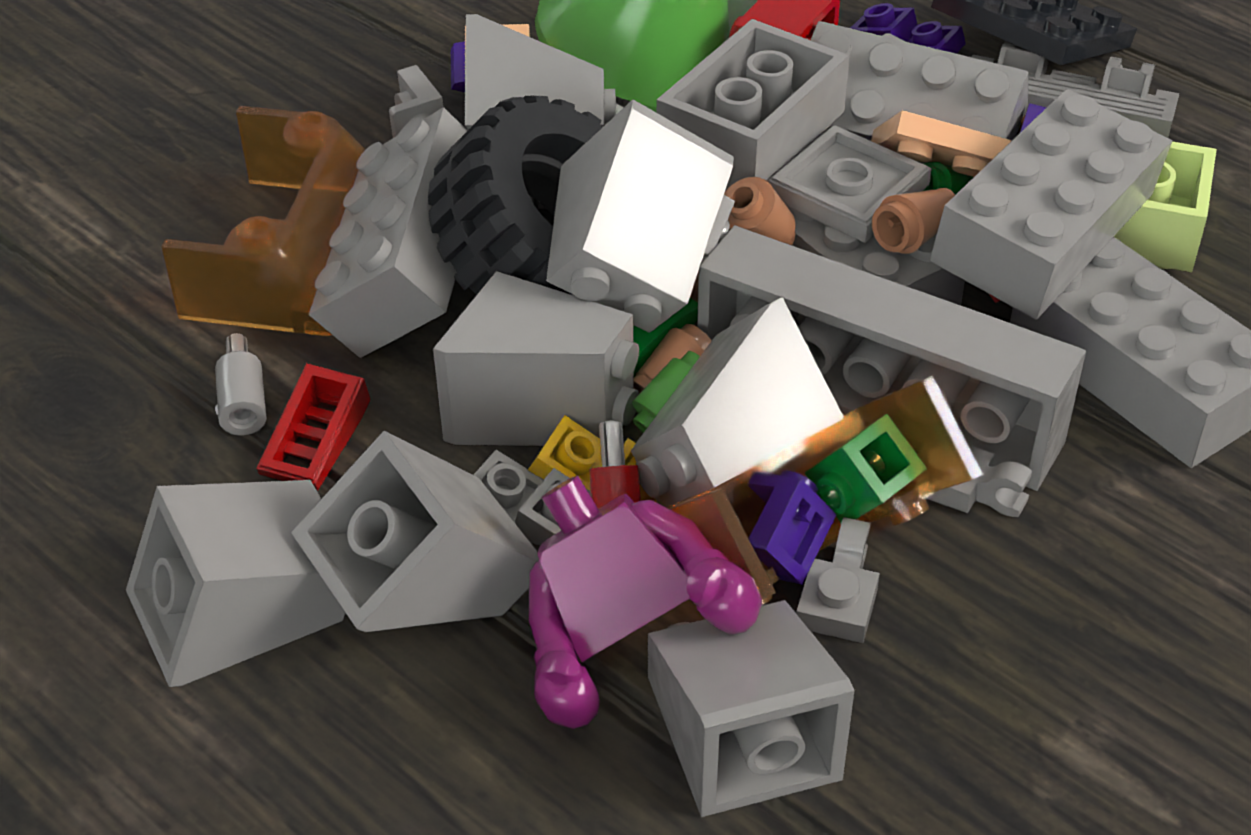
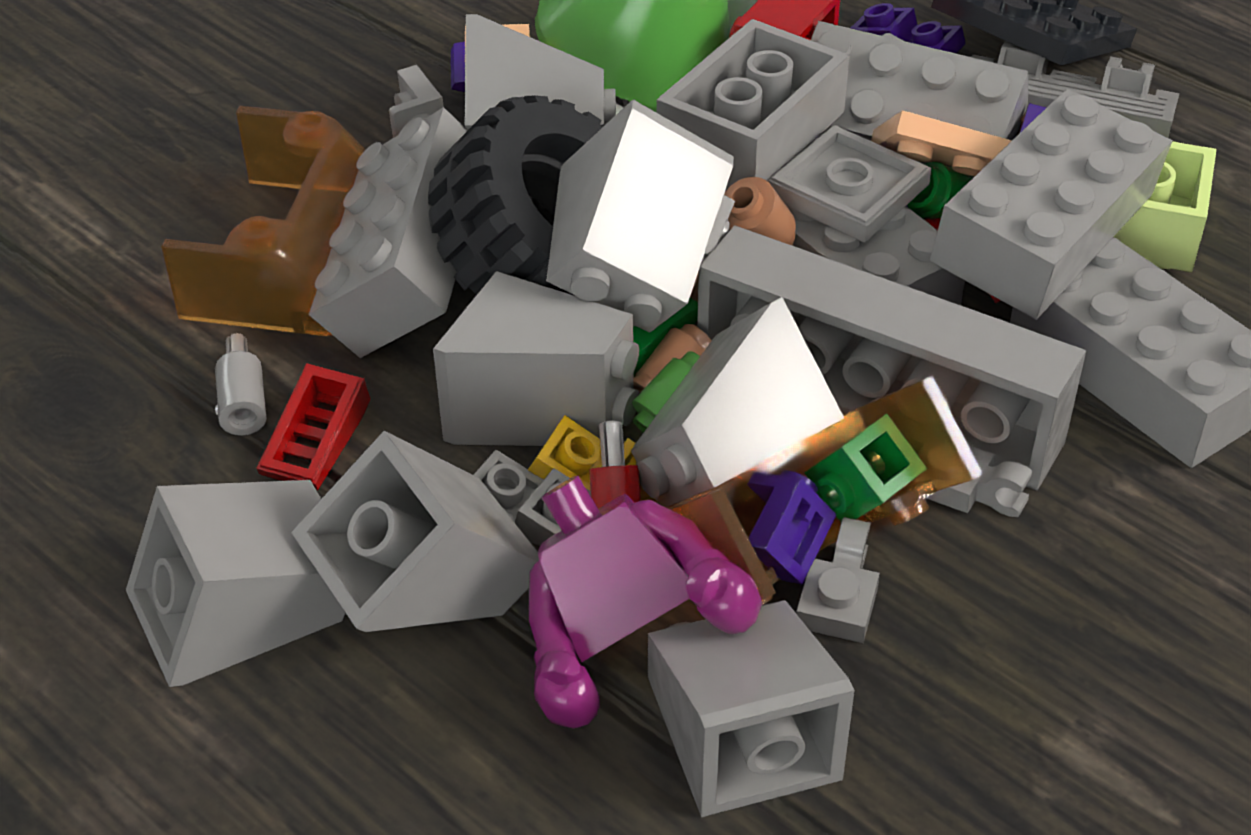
nougat cone [872,188,955,254] -> none

